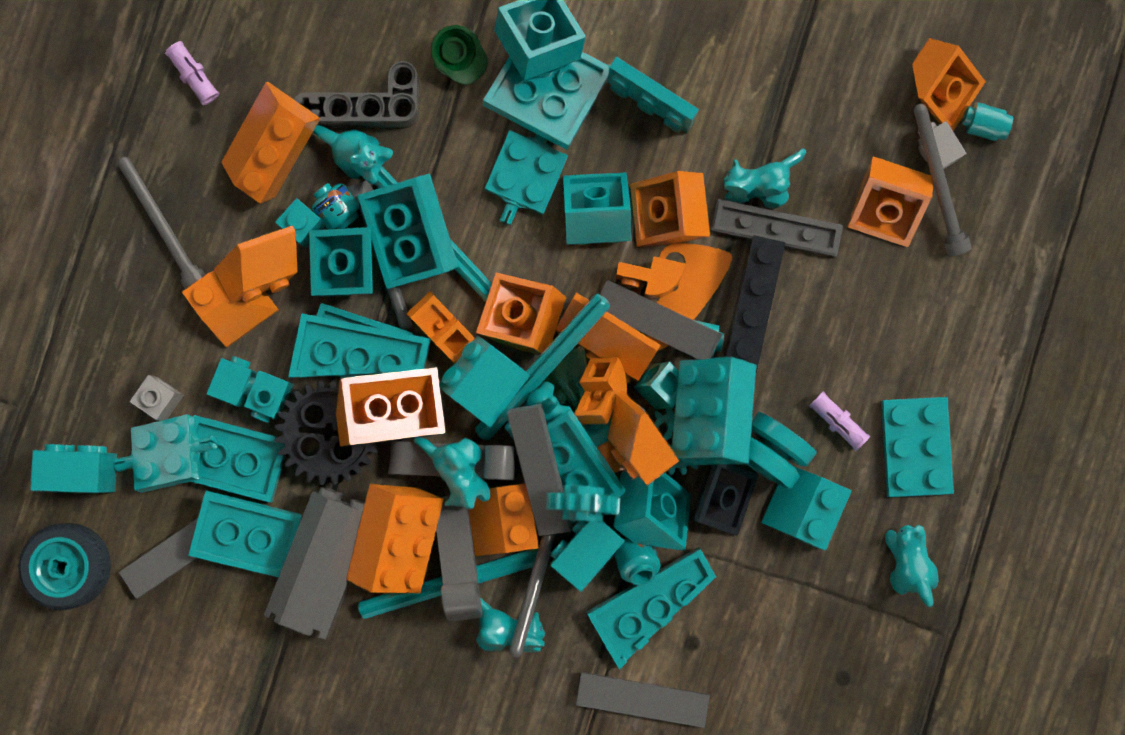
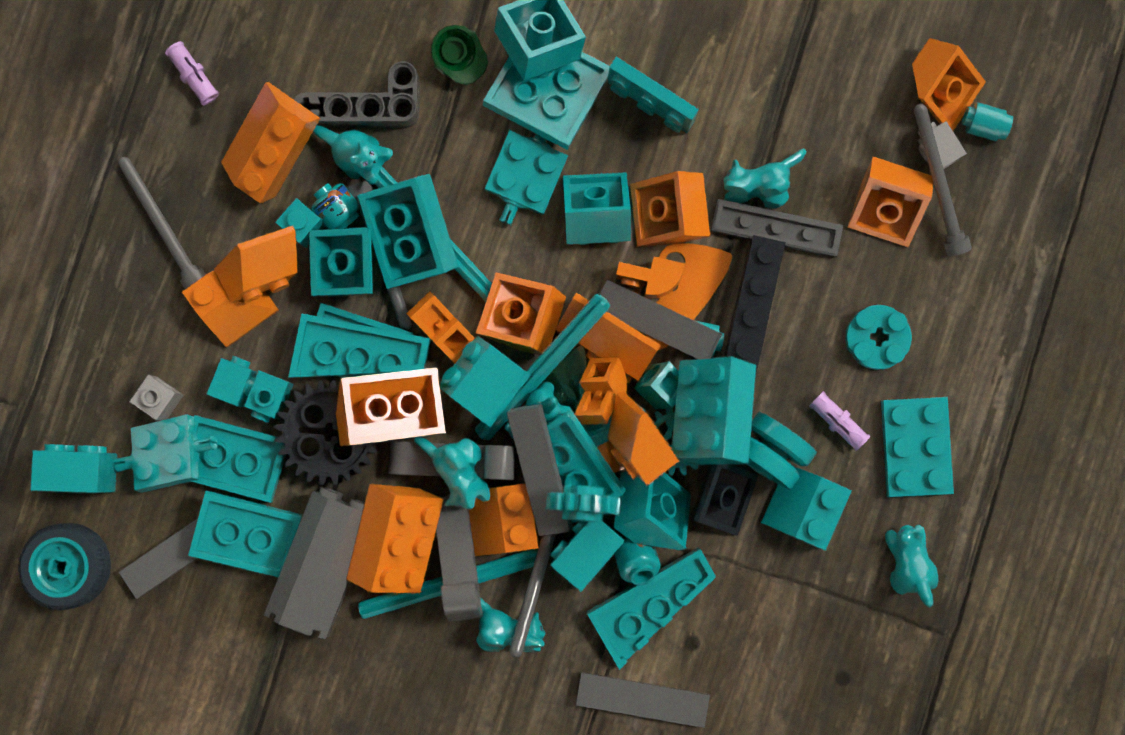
none -> teal plate [845,305,912,370]

